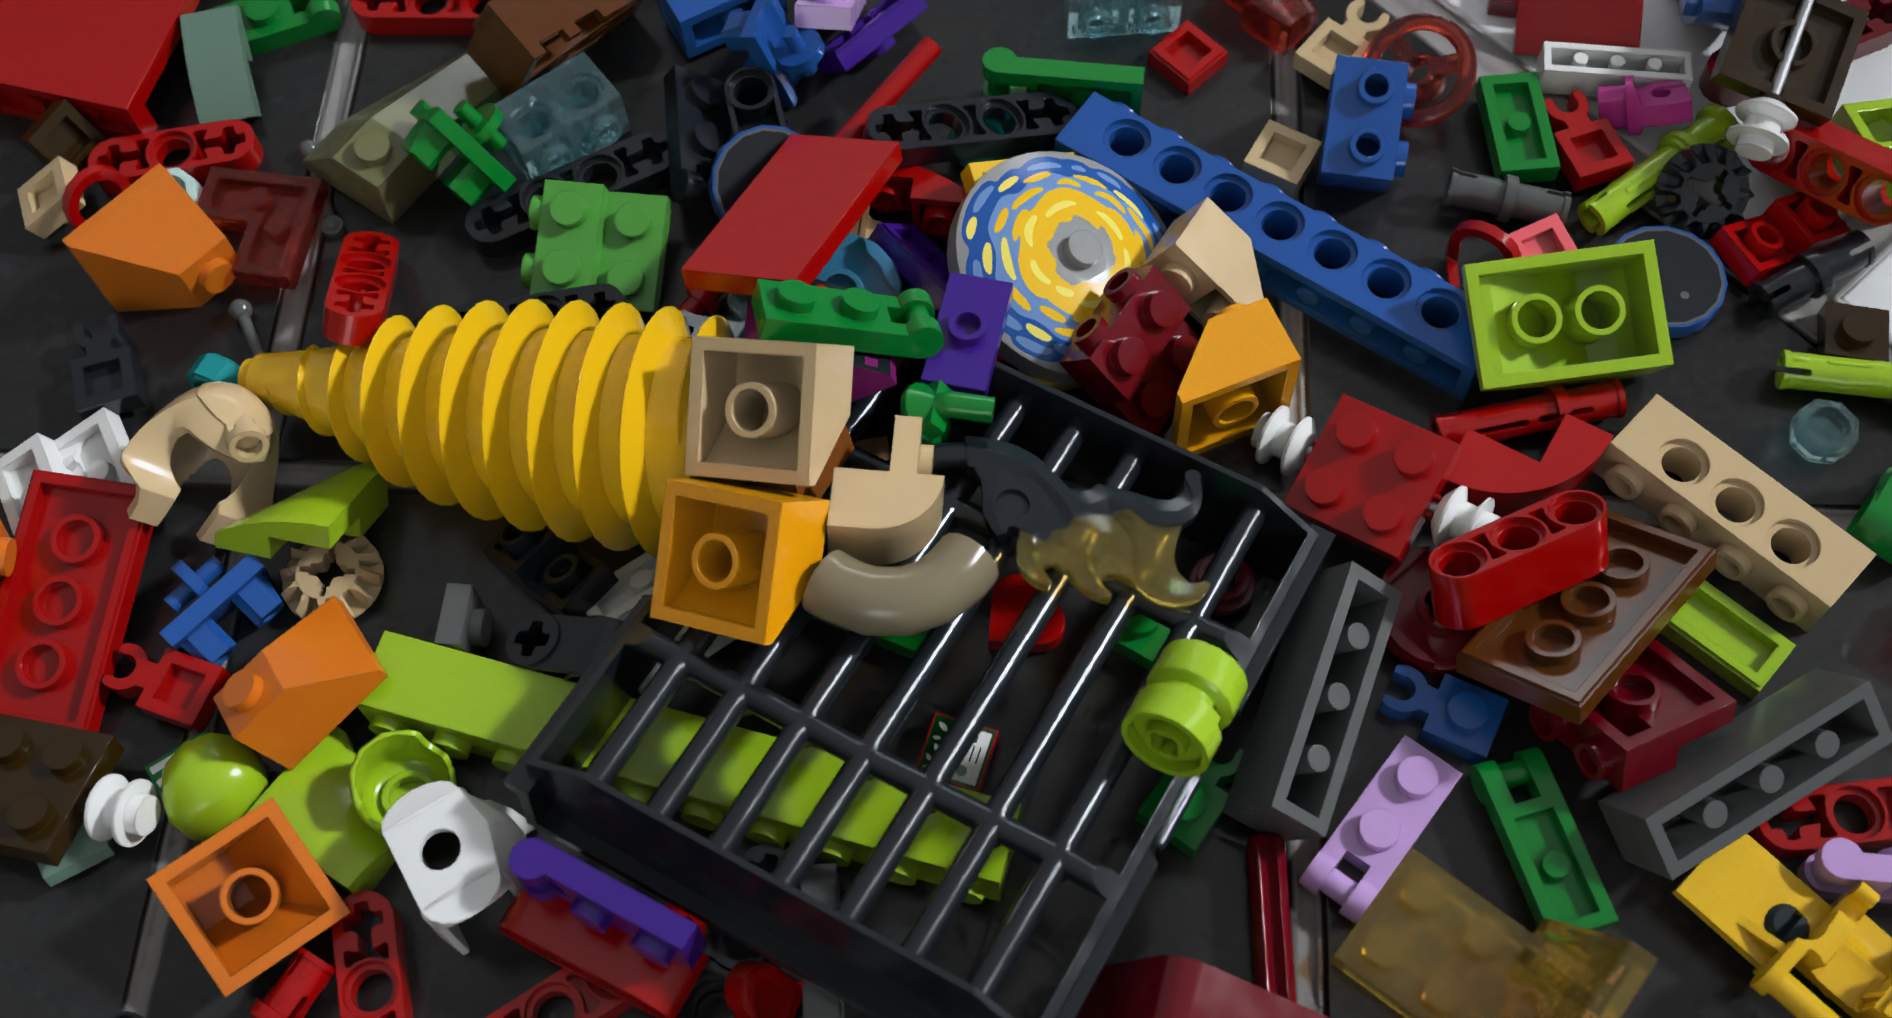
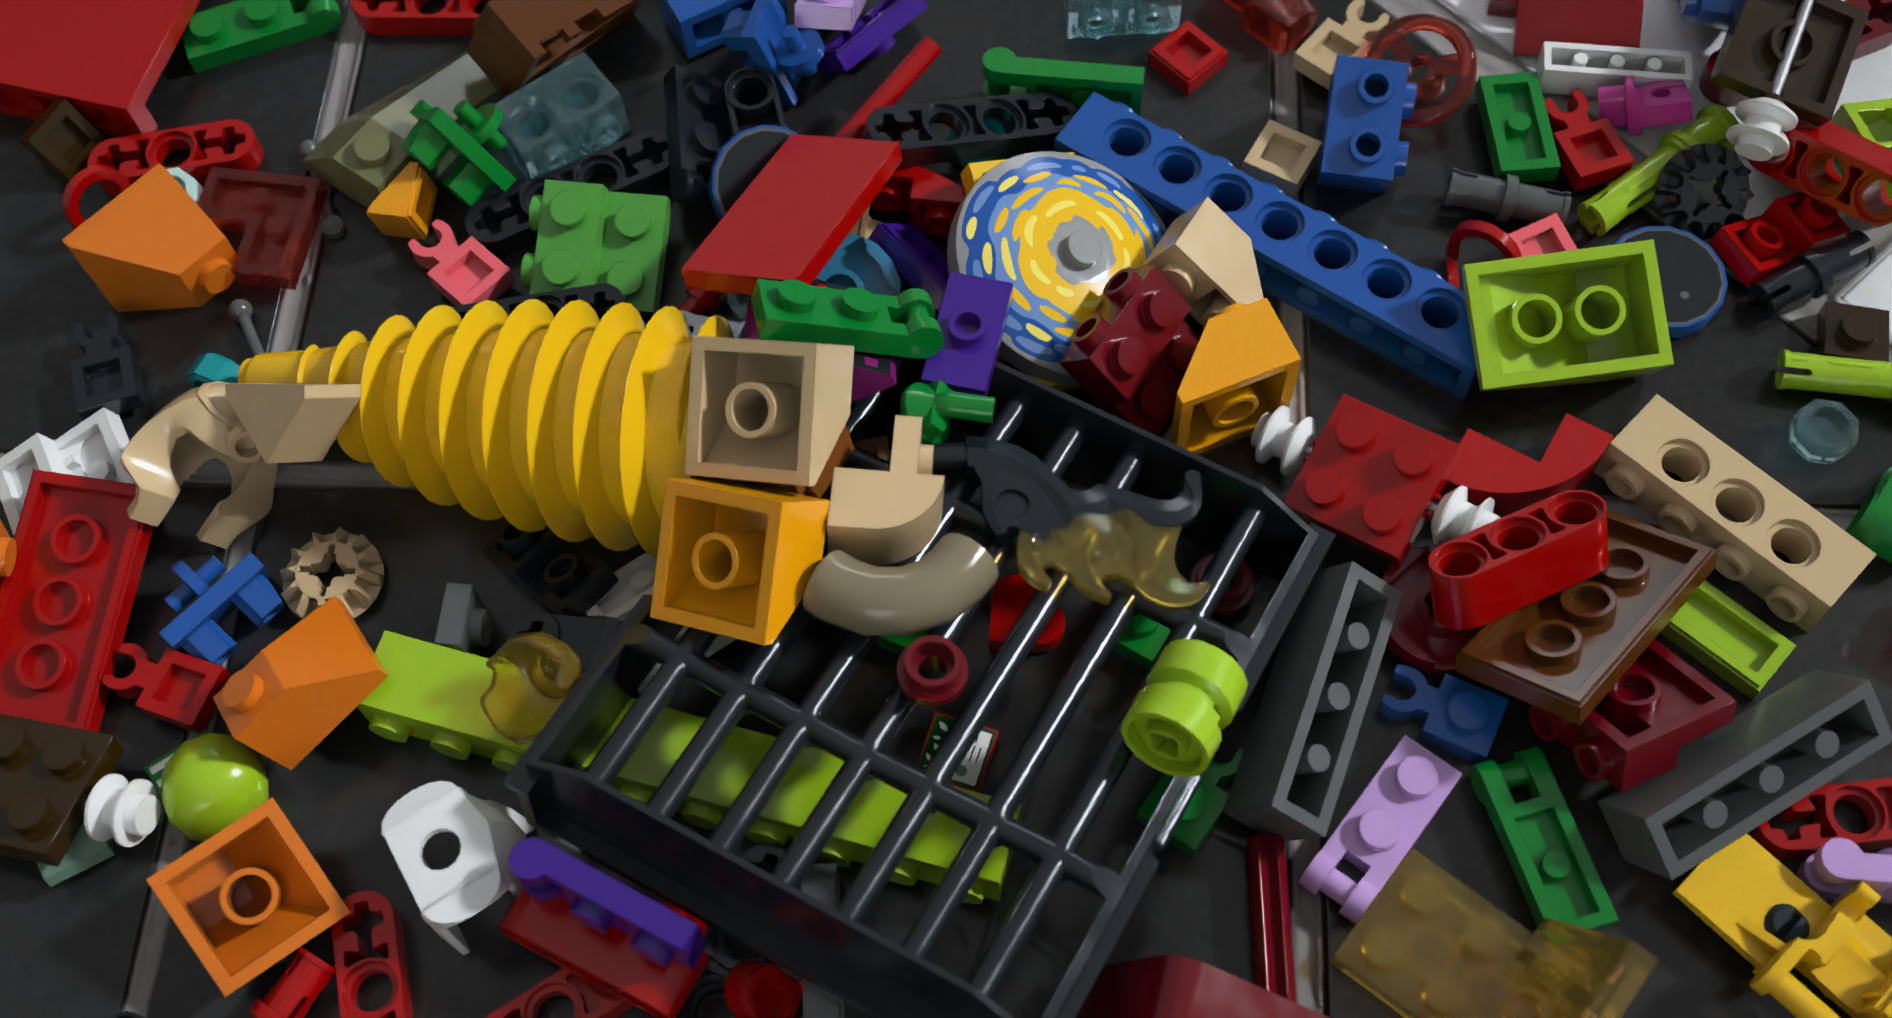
tan plate [17,156,86,239] -> none
sand green slope [180,5,262,124] -> none
lime slope [214,463,389,559] -> none
lime slope [246,727,396,894] -> none
red beam [323,231,399,346] -> none
lime hair [348,729,457,834] -> none
red pin [1429,378,1627,444] -> none
none -> tan slope [225,383,361,464]
none -> light orange slope [366,162,438,240]
none -> coral plate [408,219,516,306]
none -> clear yellow hair [480,632,584,744]
none -> dark red plate [896,635,968,706]

